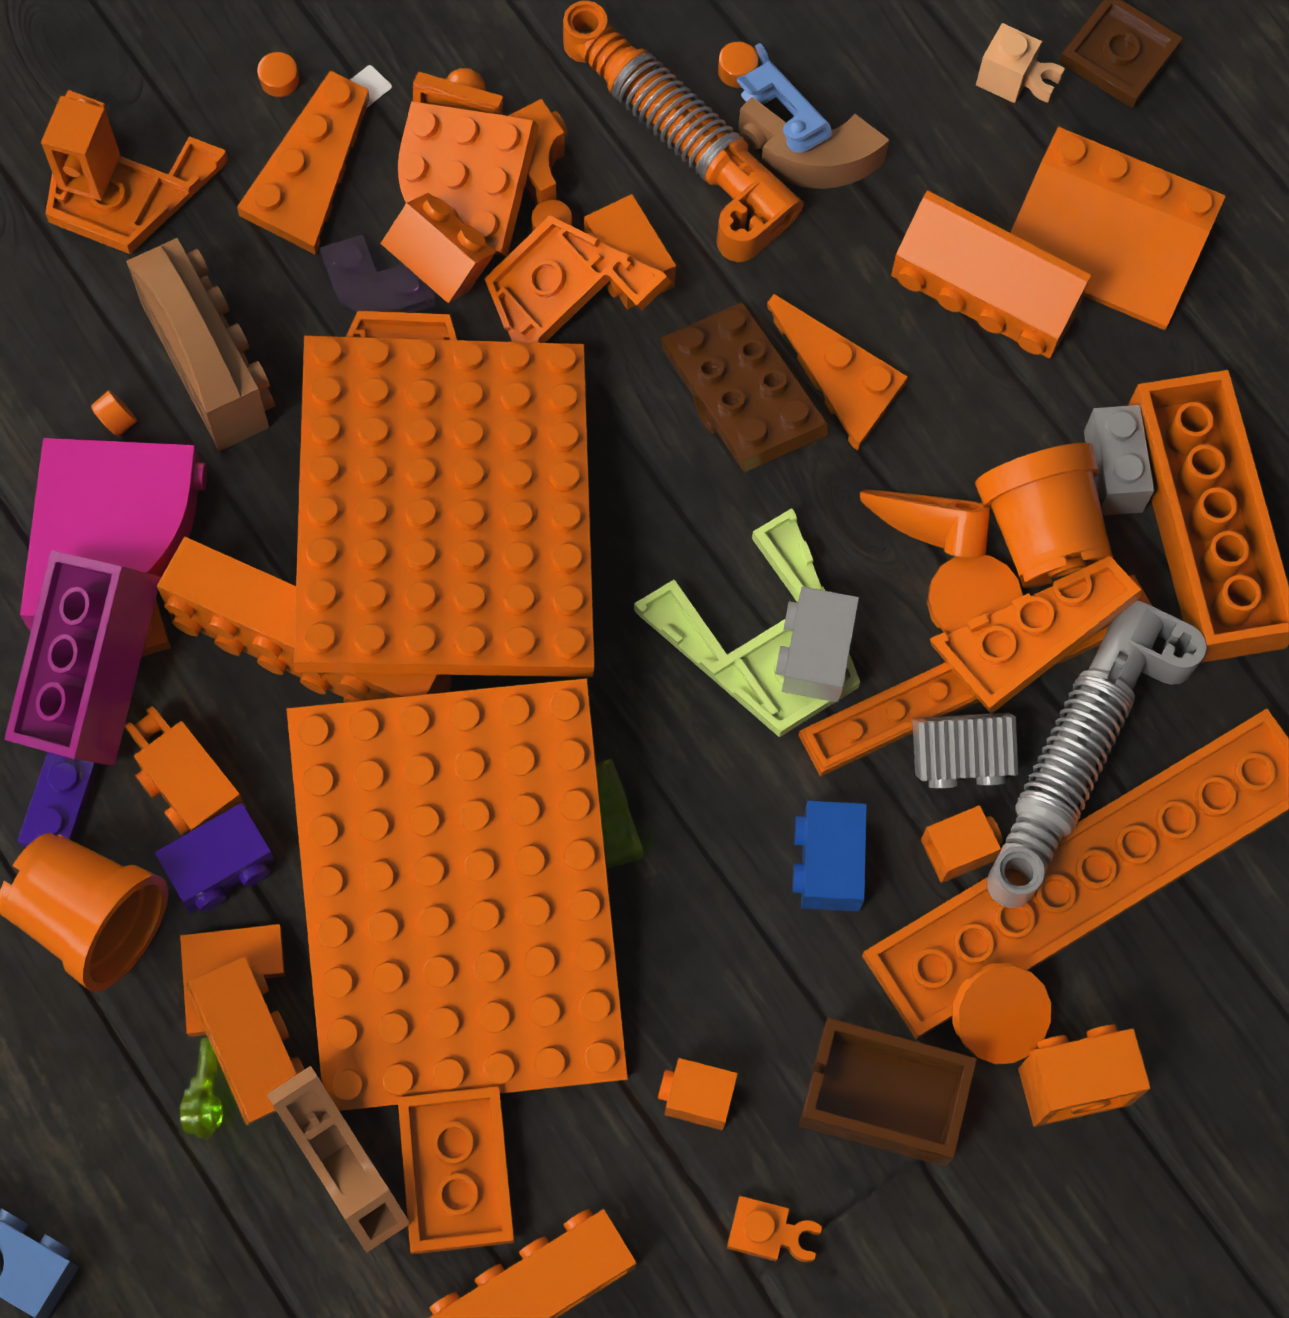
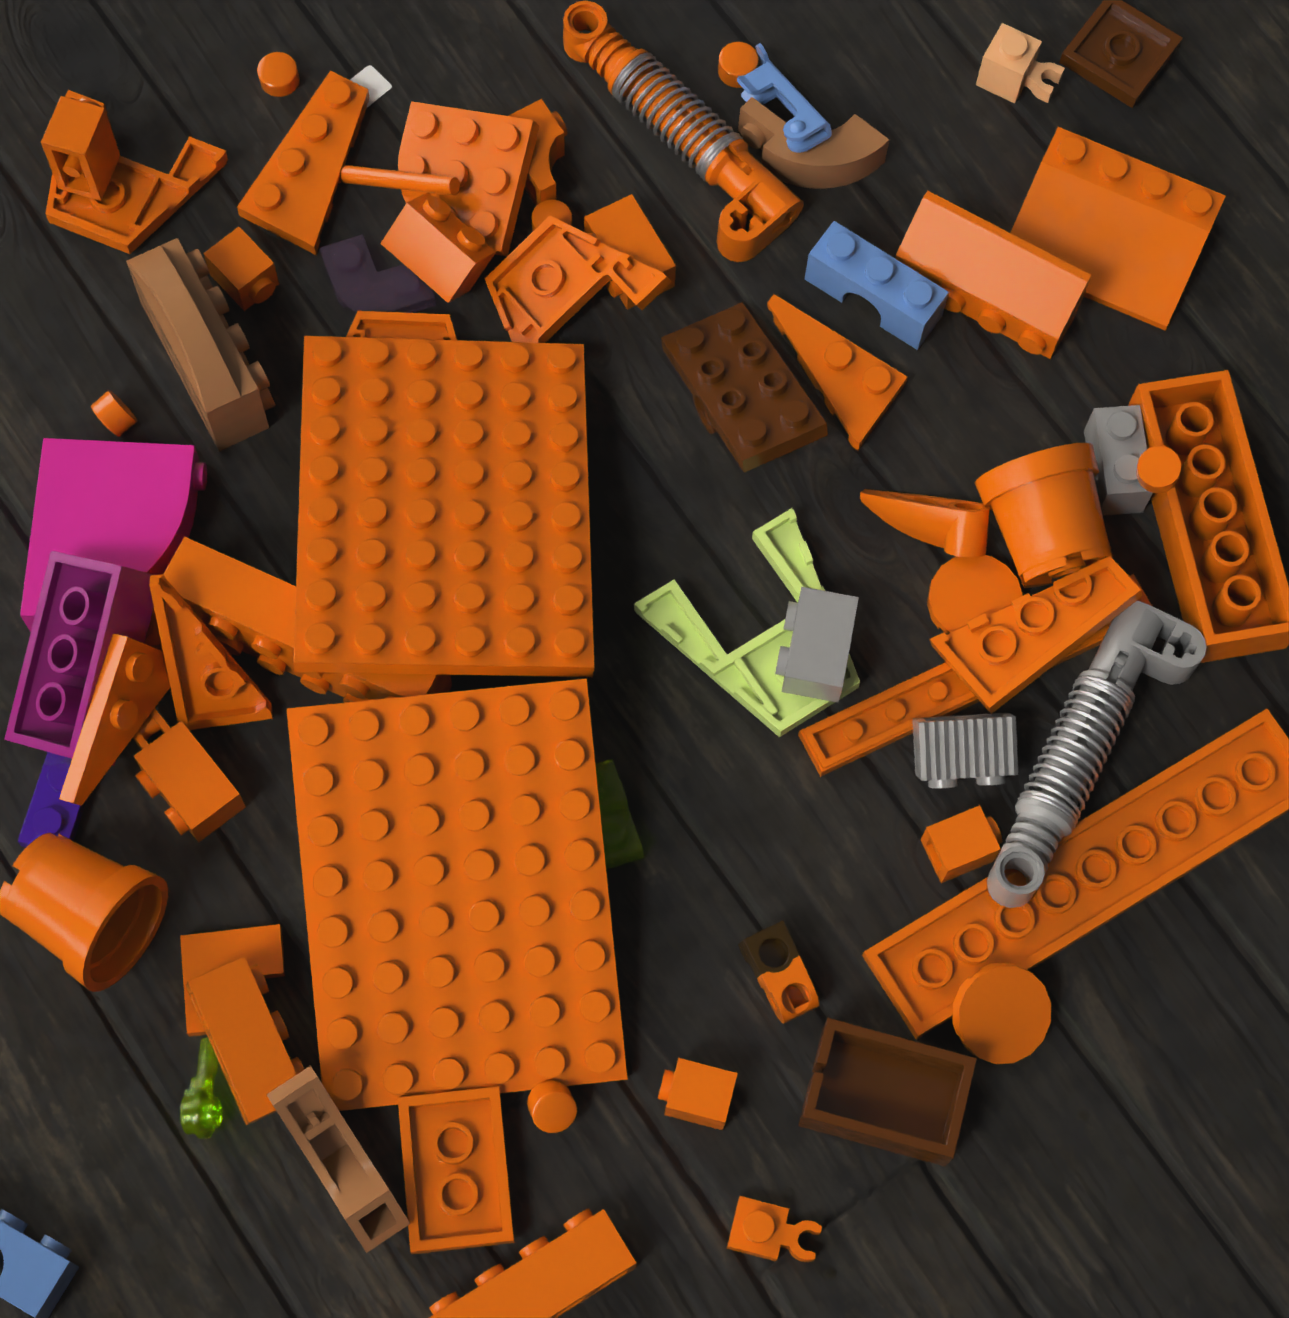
dark purple brick [155,803,276,914] -> none
orange tile [413,68,503,115] -> none
blue brick [792,801,867,911] -> none
orange brick [1018,1024,1151,1127] -> none
none -> orange wing [59,633,170,806]
none -> orange wing [149,574,273,730]
none -> orange brick [203,227,279,311]
none -> orange bar [340,165,460,195]
none -> orange piece [527,1080,577,1133]
none -> leg [738,920,819,1024]
none -> medium blue arch [804,221,949,350]
none -> orange piece [1136,446,1181,493]

